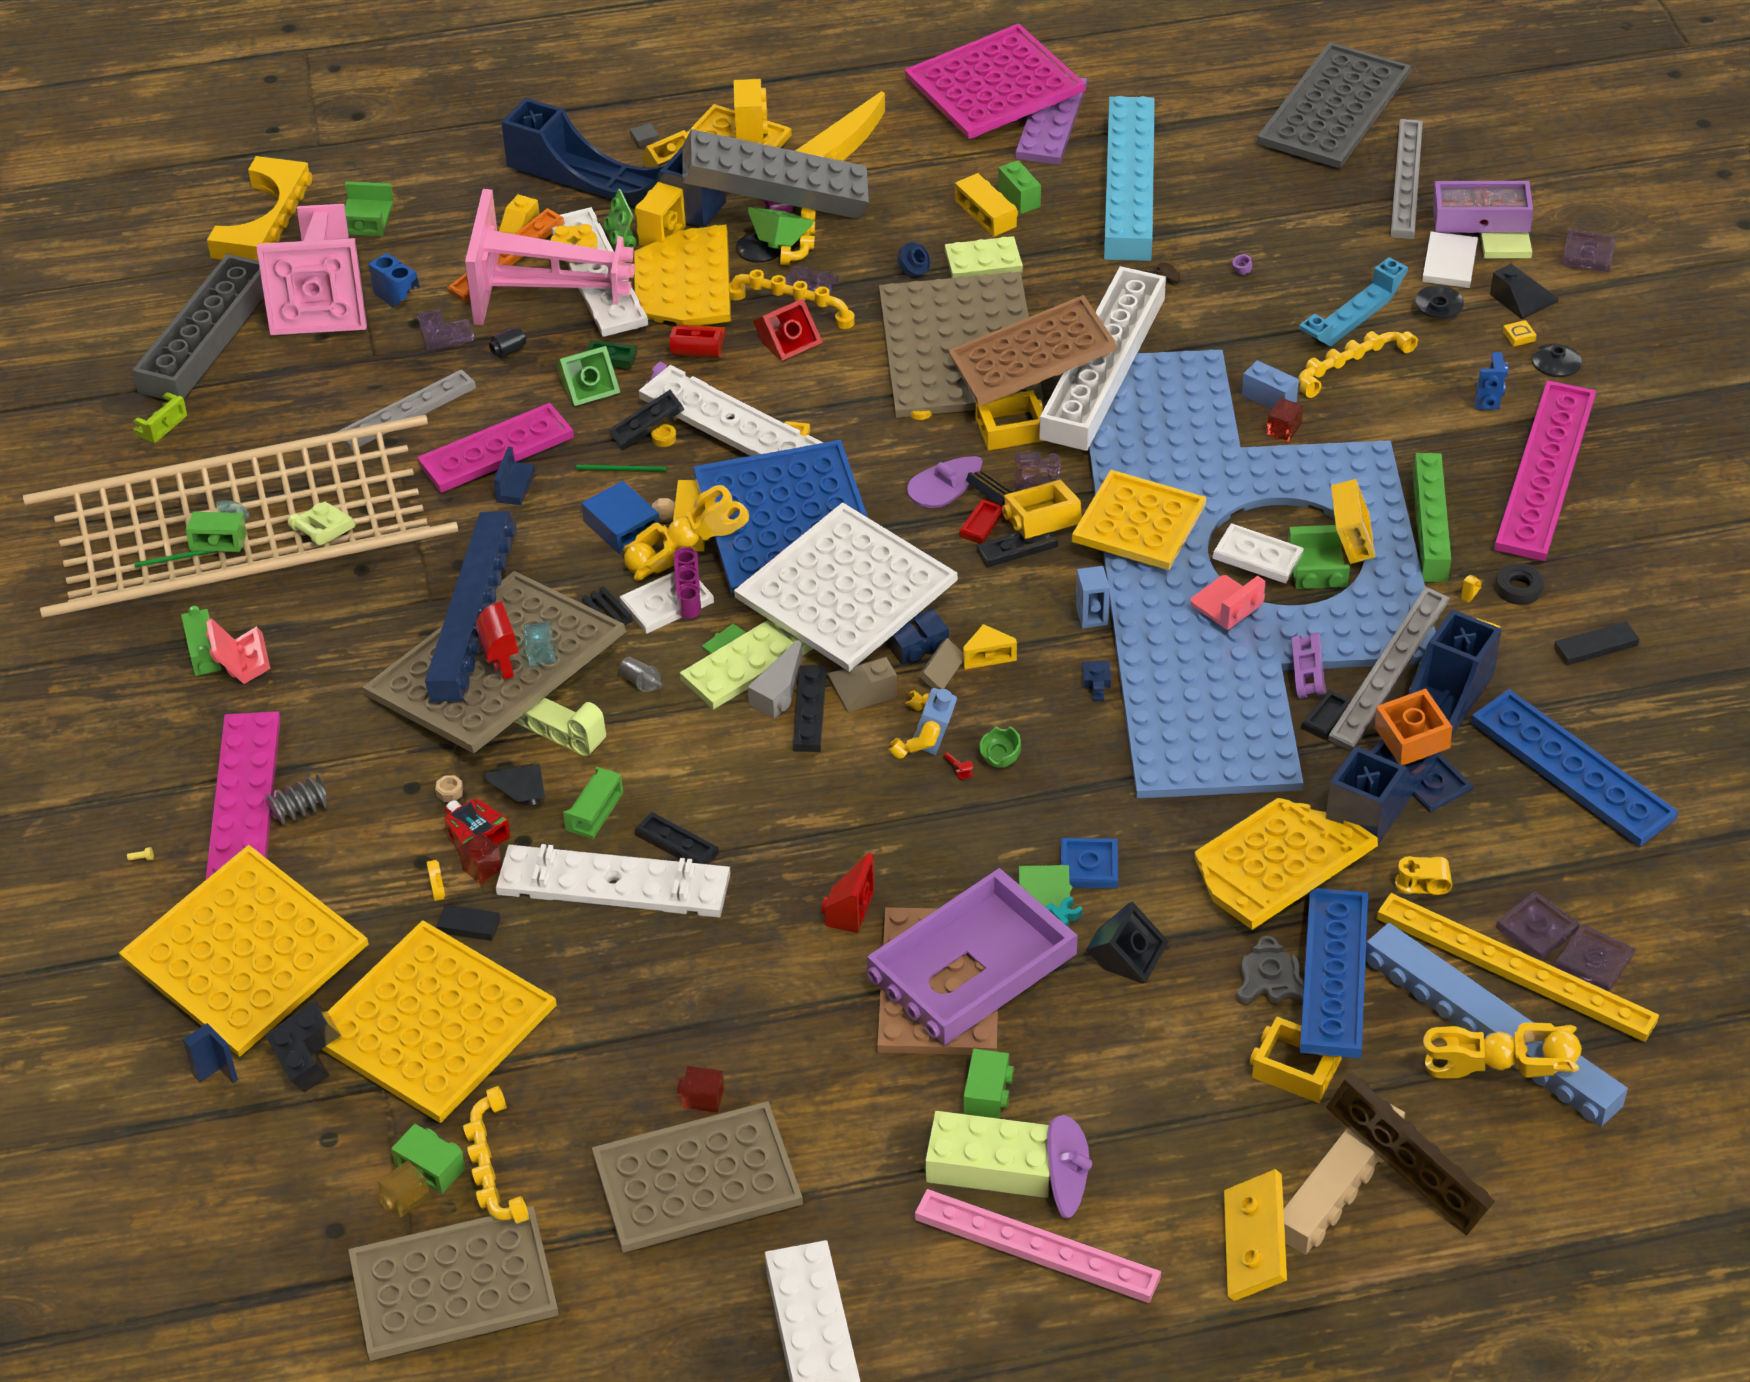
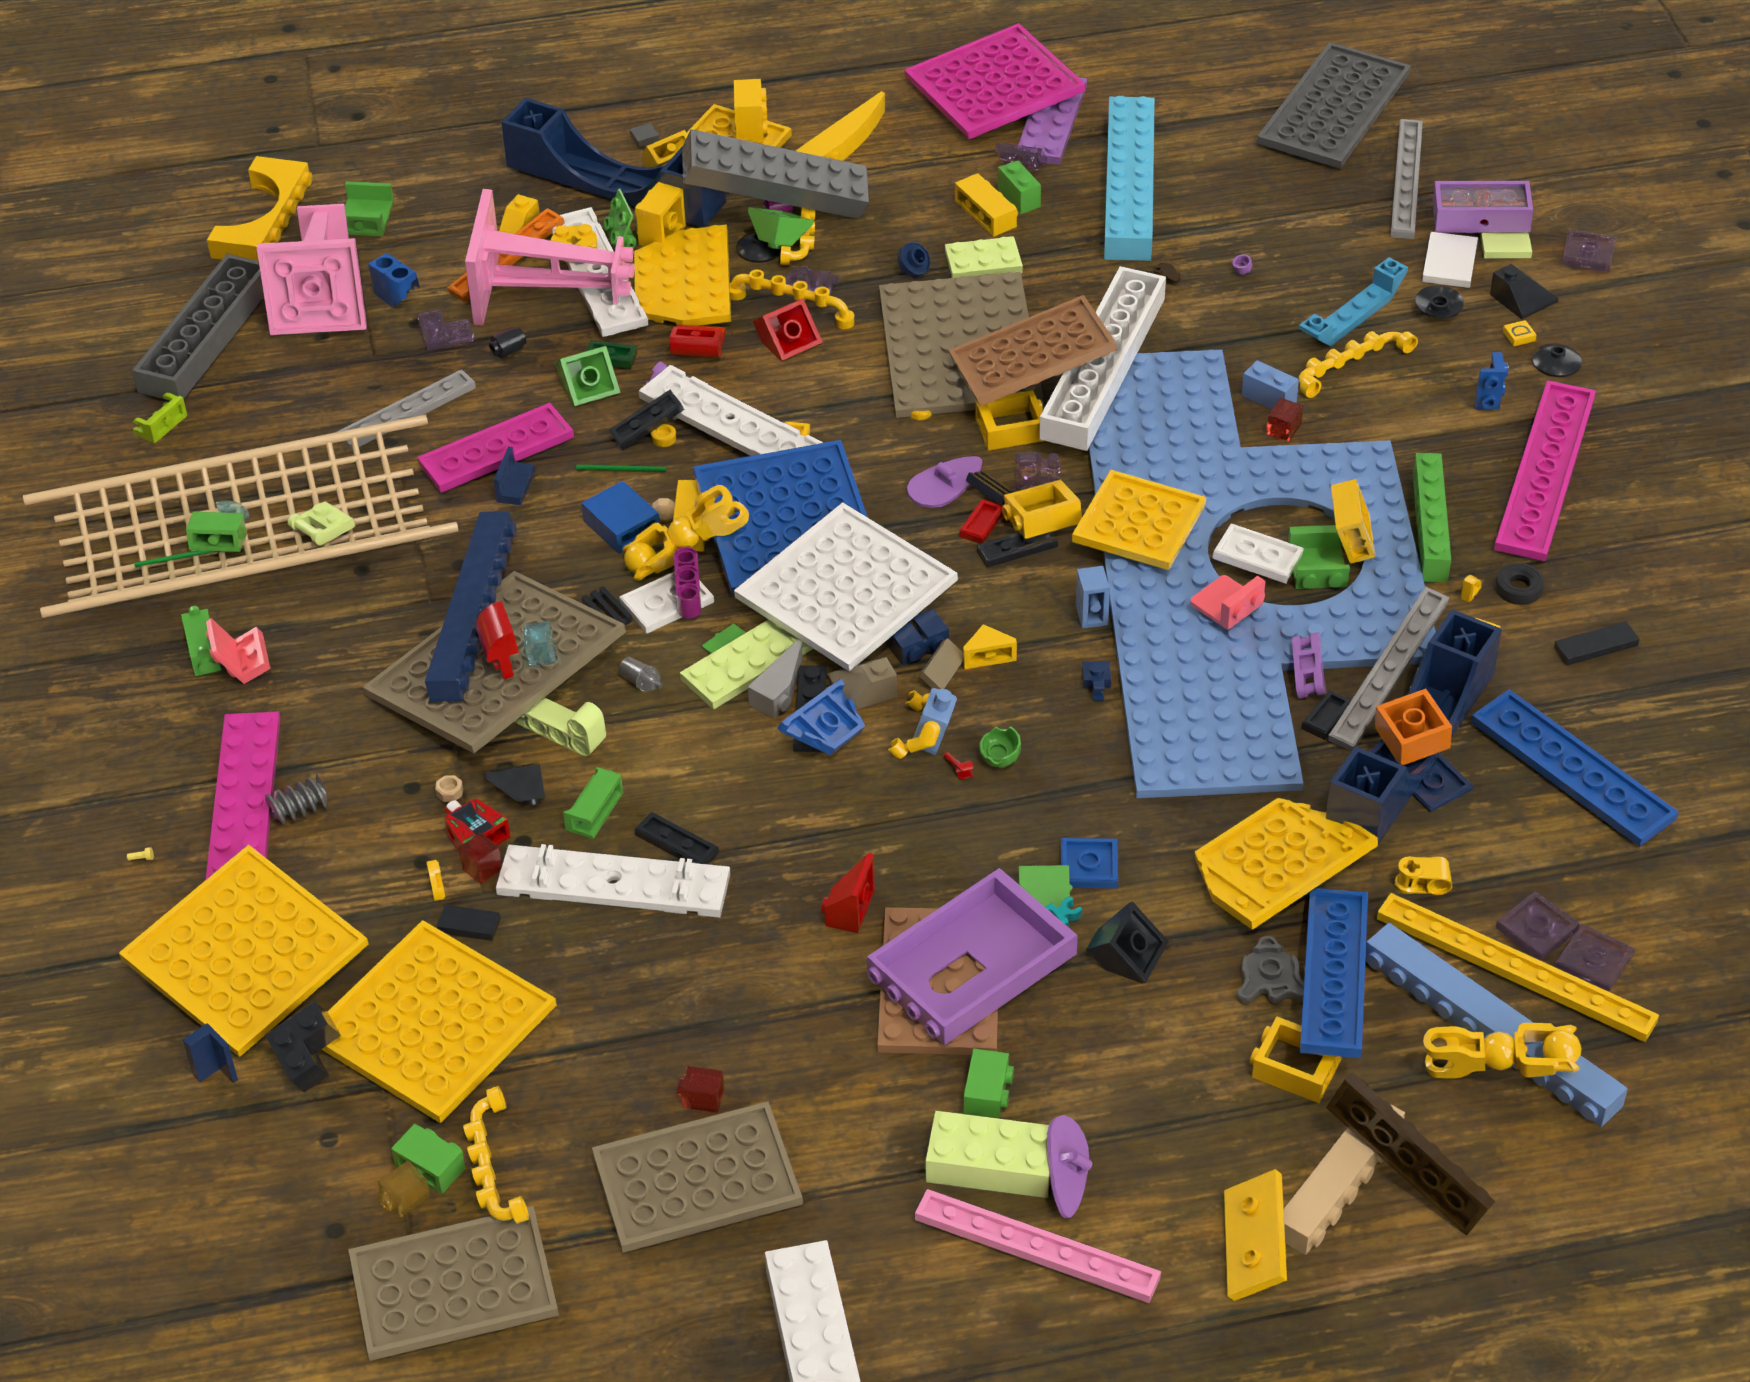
none -> blue wing [777,679,865,755]
none -> plate [995,142,1047,170]

